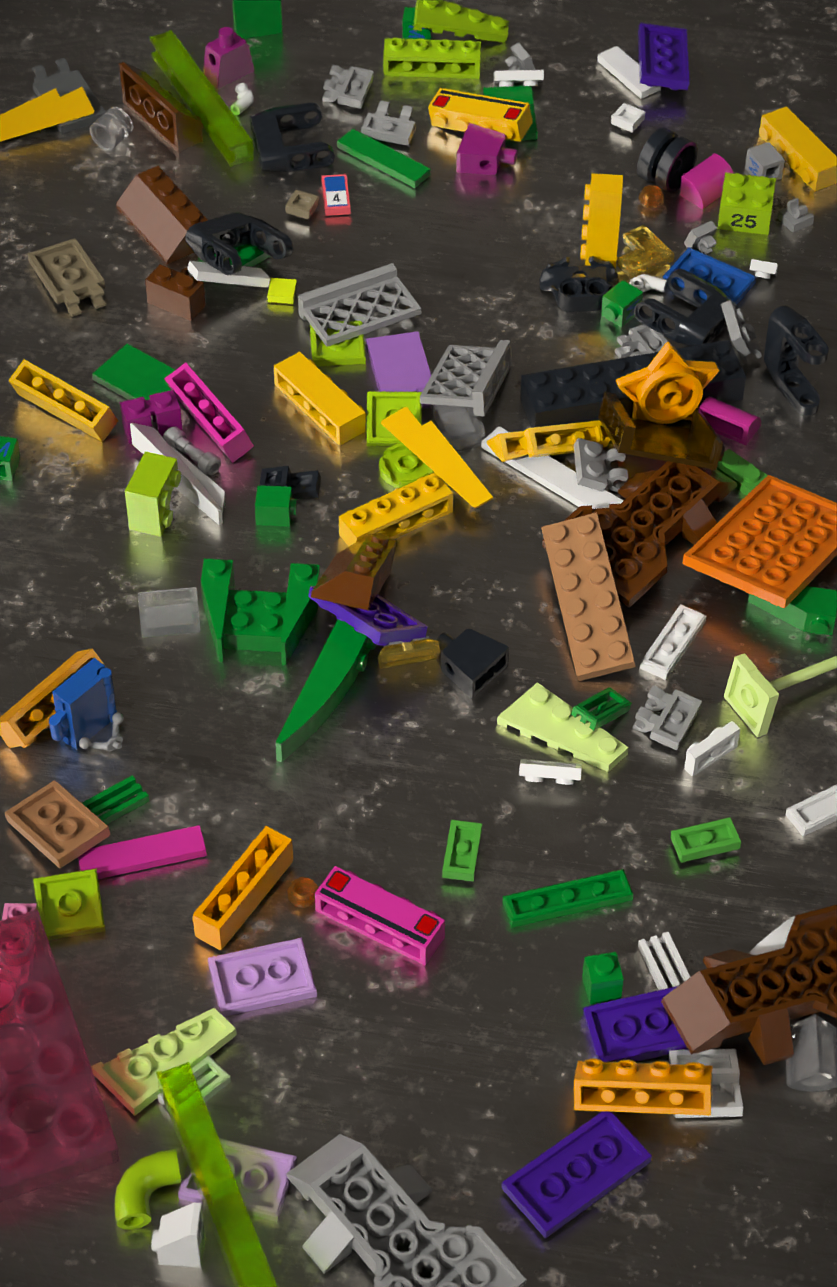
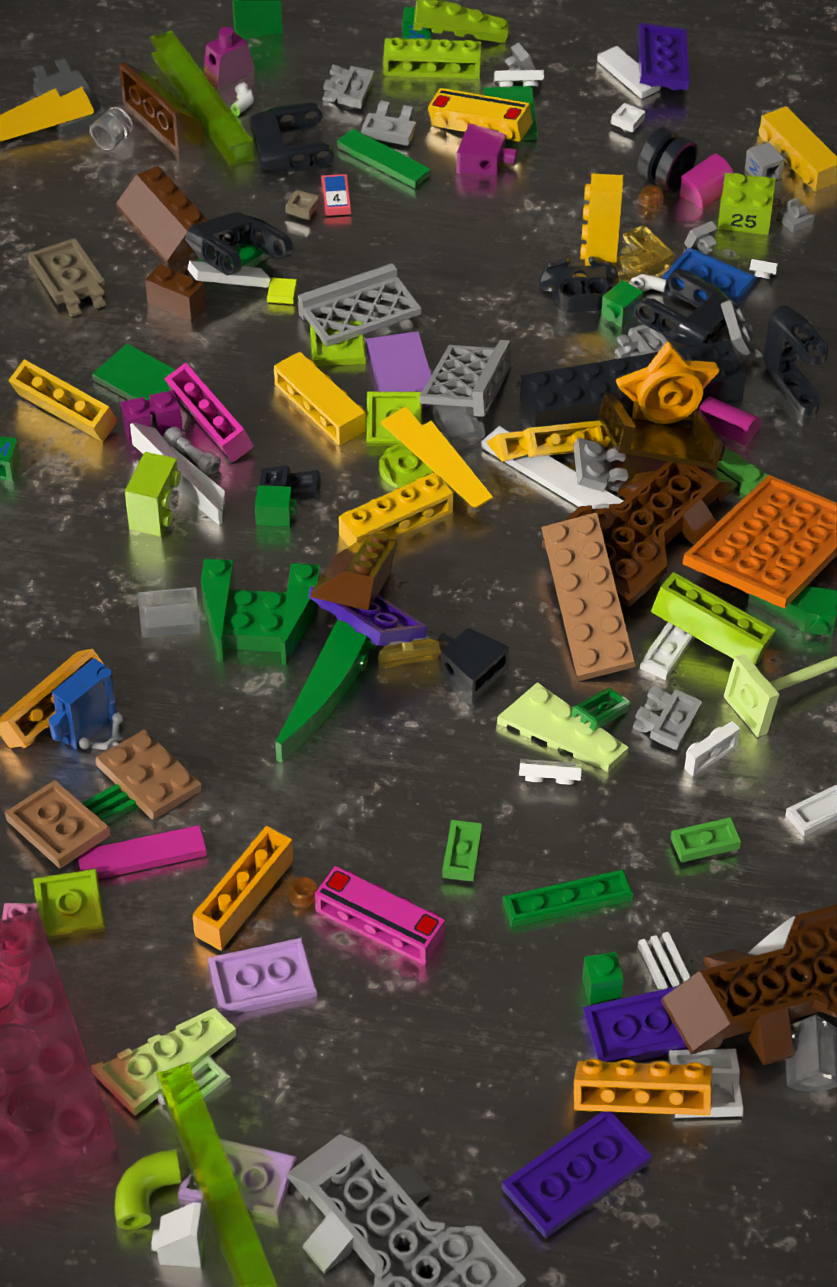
none -> medium nougat plate [96,729,202,820]
none -> lime brick [651,572,775,666]

